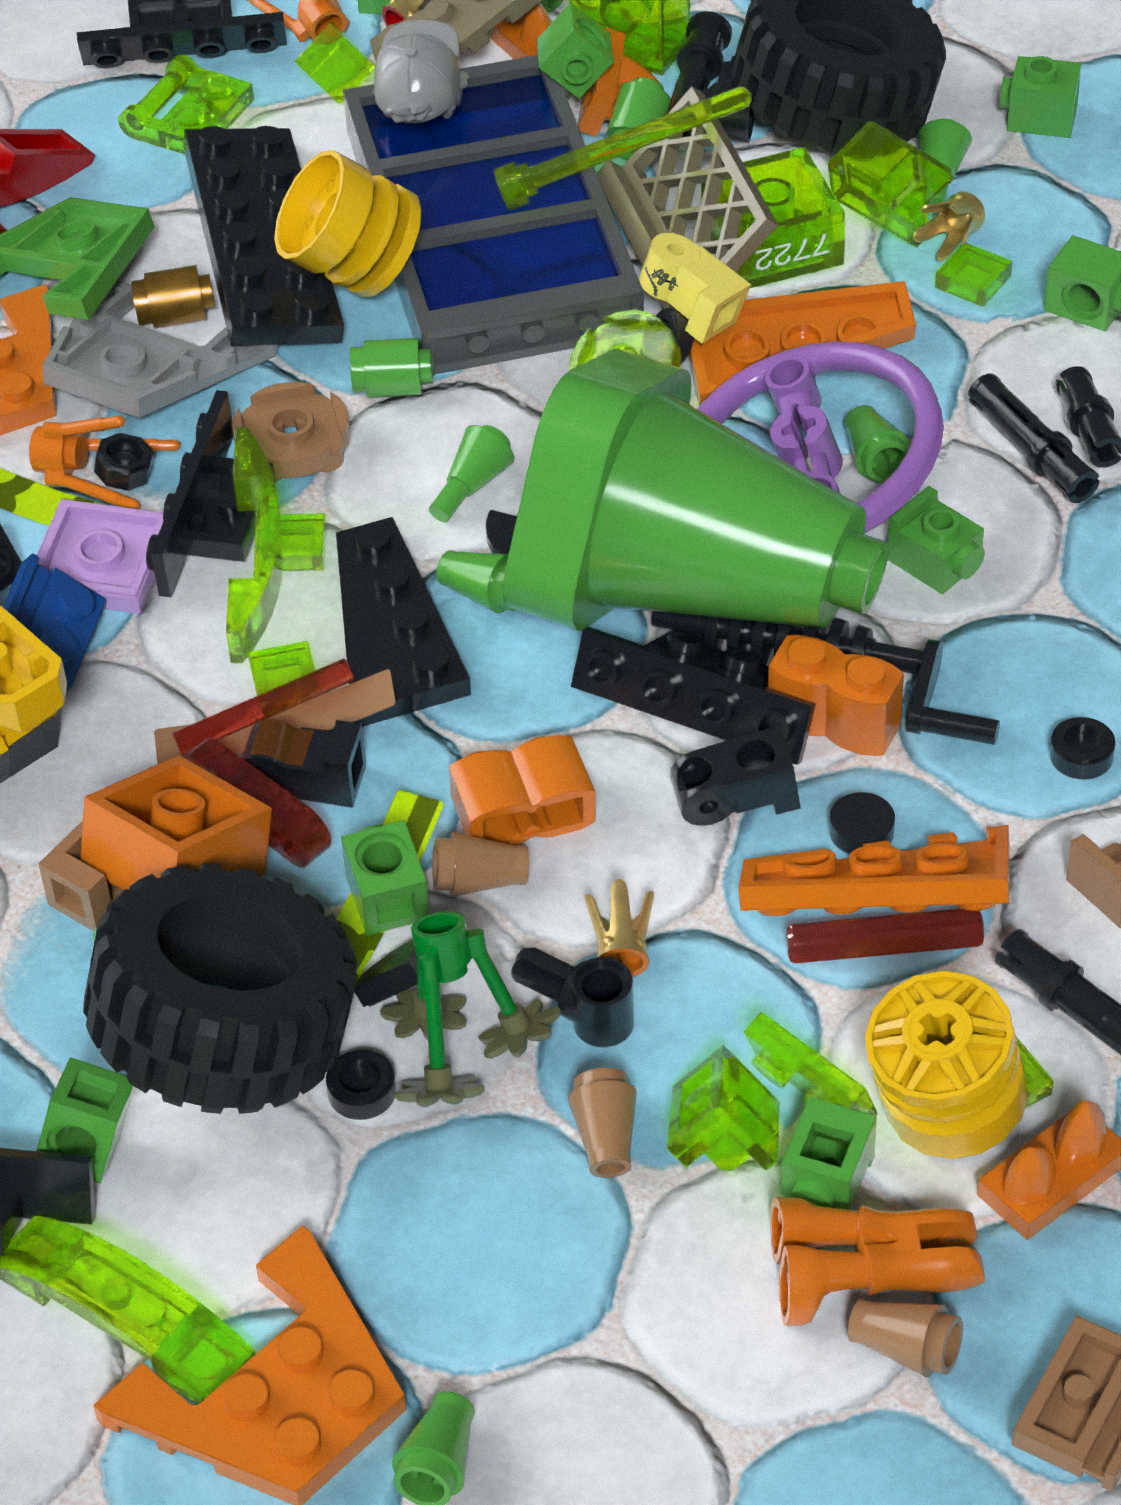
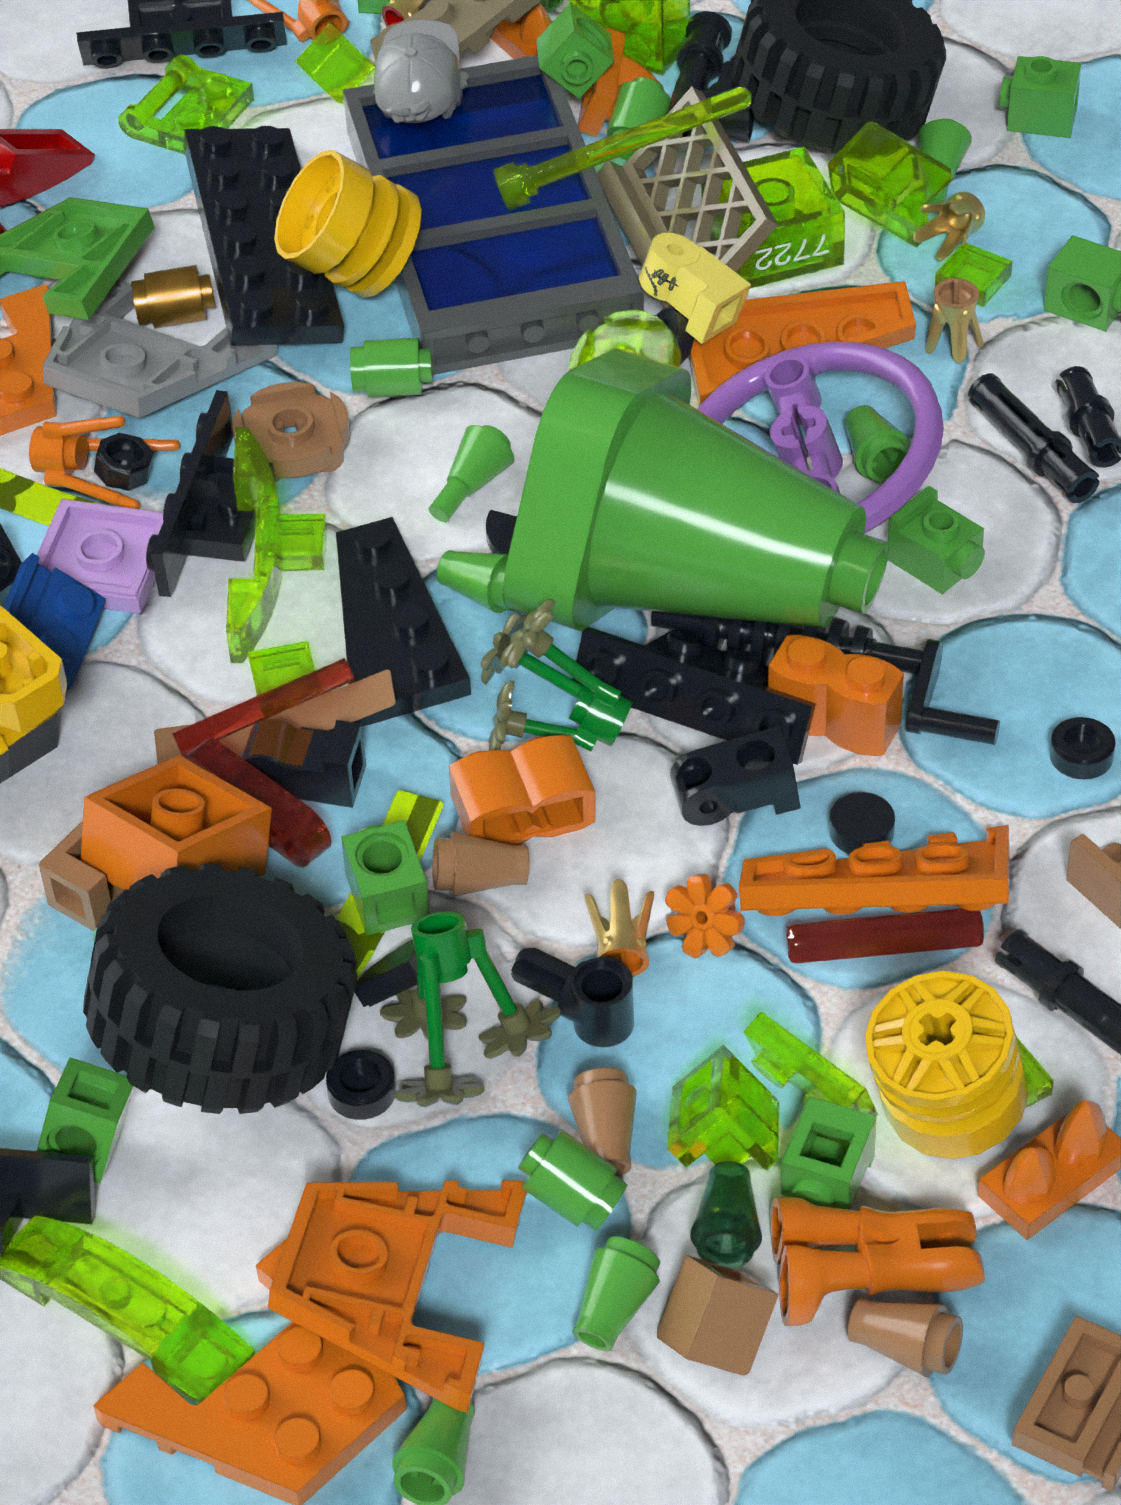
none -> orange wing [268,1180,527,1413]
none -> plant [481,599,633,752]
none -> bright green brick [518,1129,628,1231]
none -> bright green cone [572,1236,660,1351]
none -> medium nougat panel [657,1255,779,1376]
none -> orange plant [665,874,745,958]
none -> clear green cone [690,1161,762,1269]
none -> pearl gold piece [925,278,984,364]

